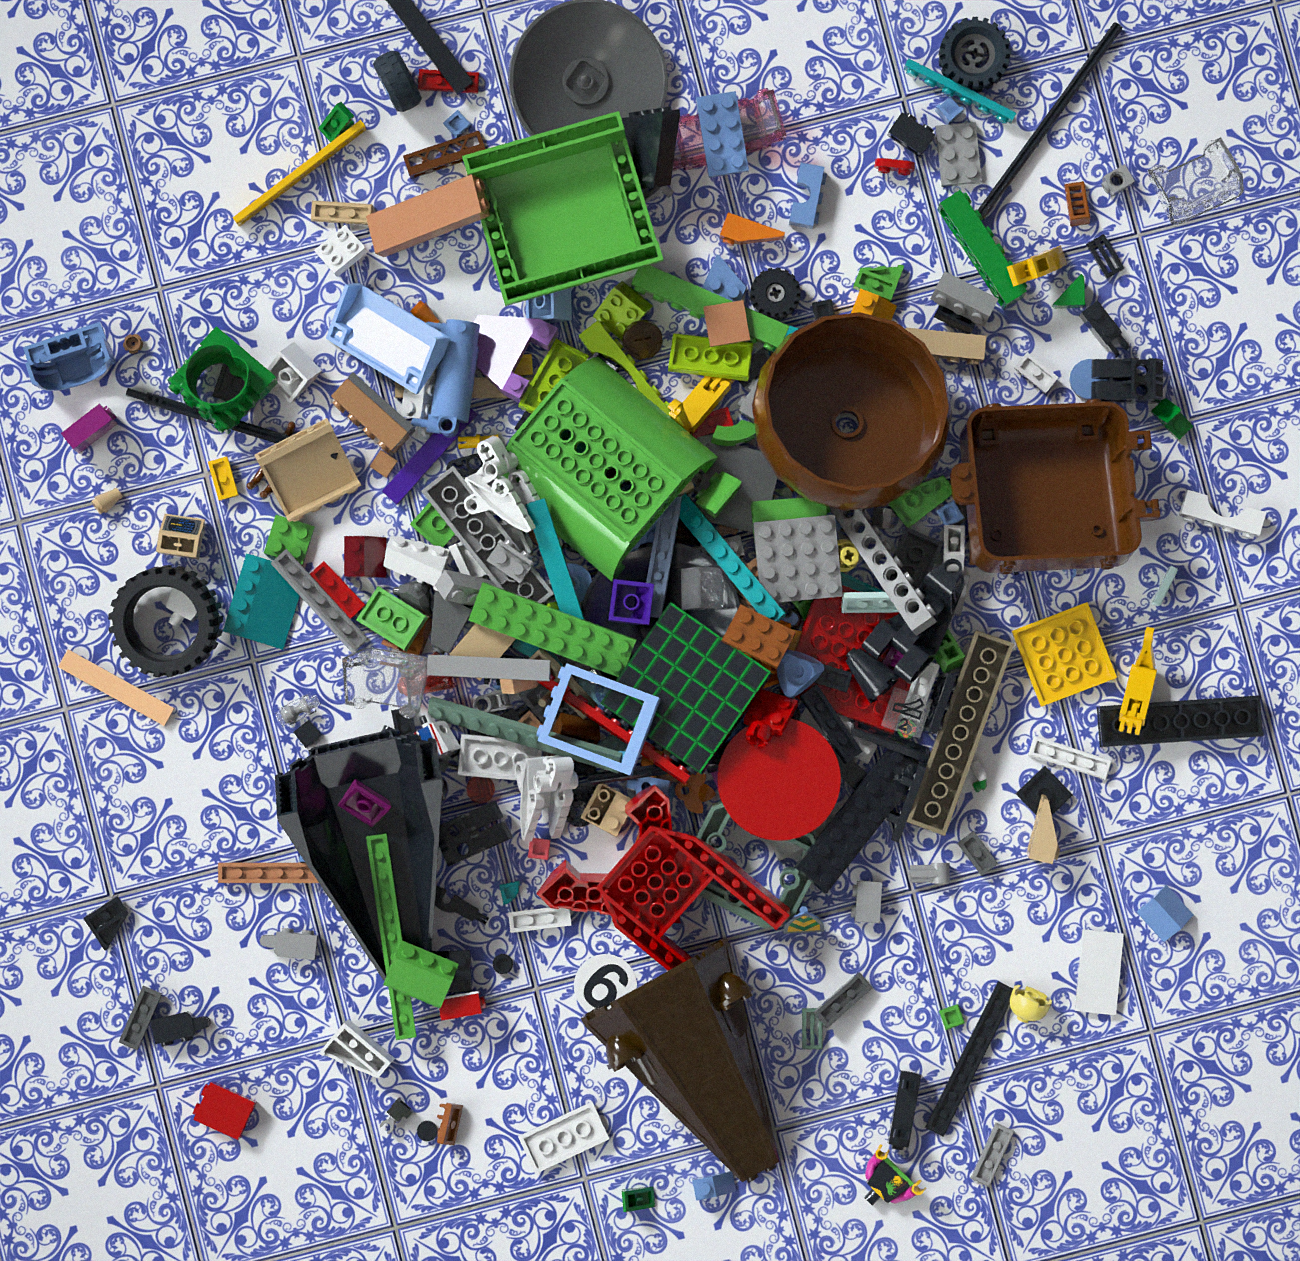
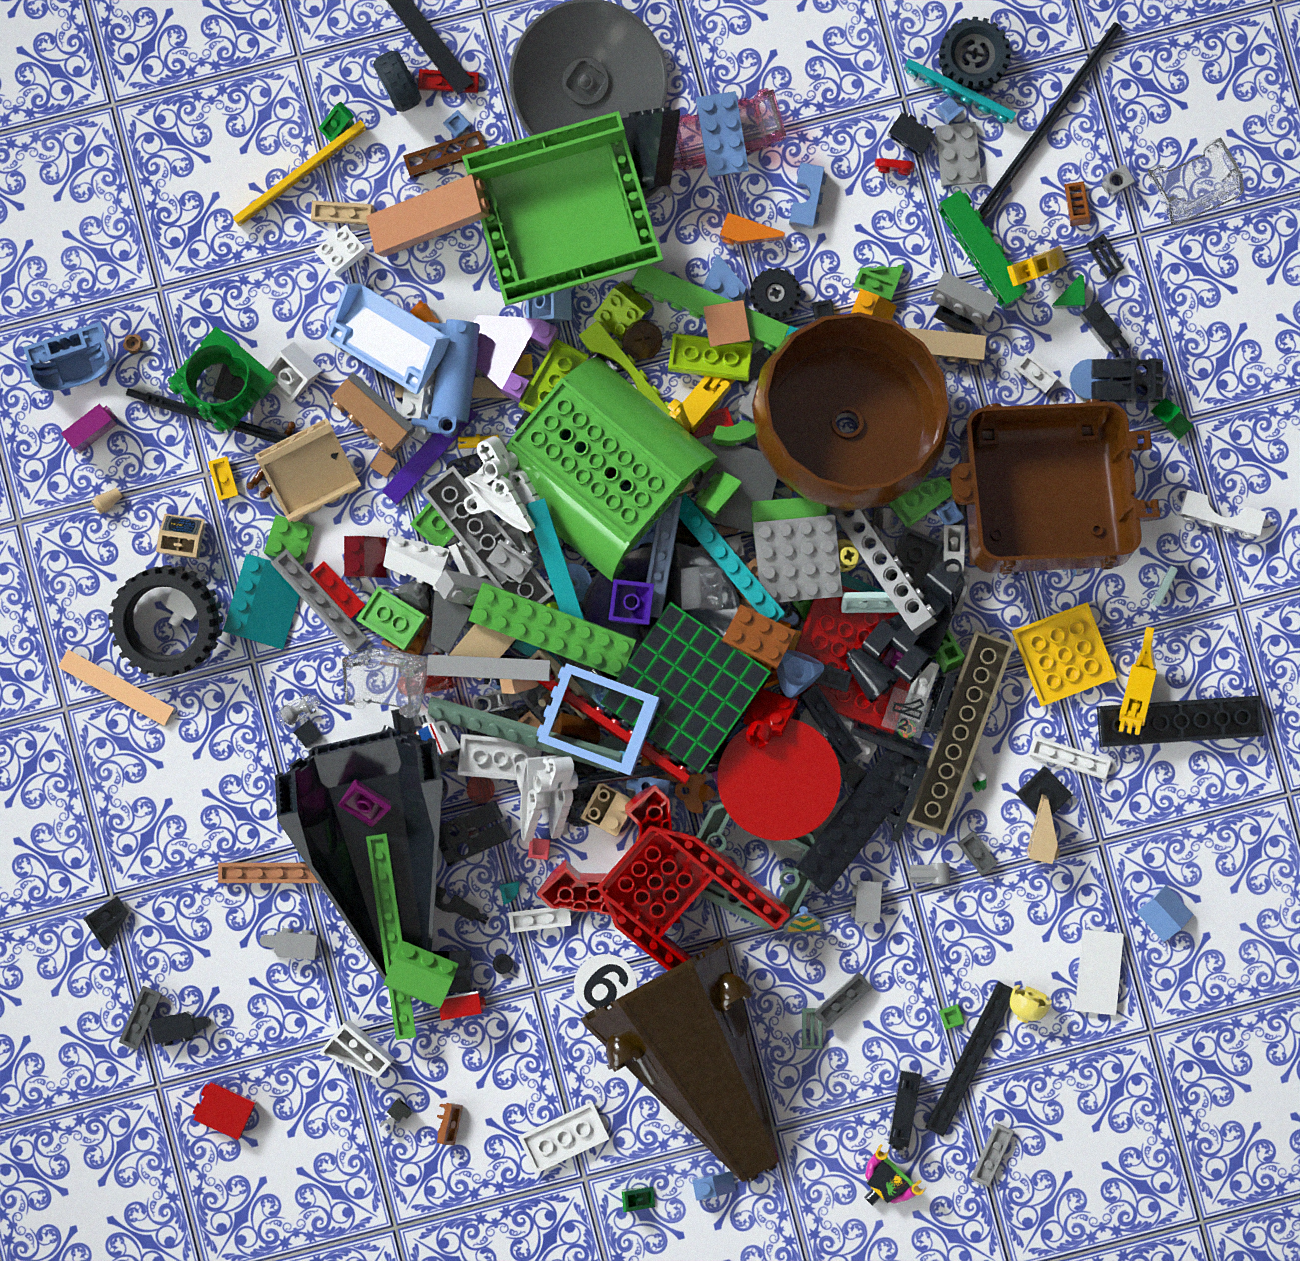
black tile [417,1120,438,1141] -> none

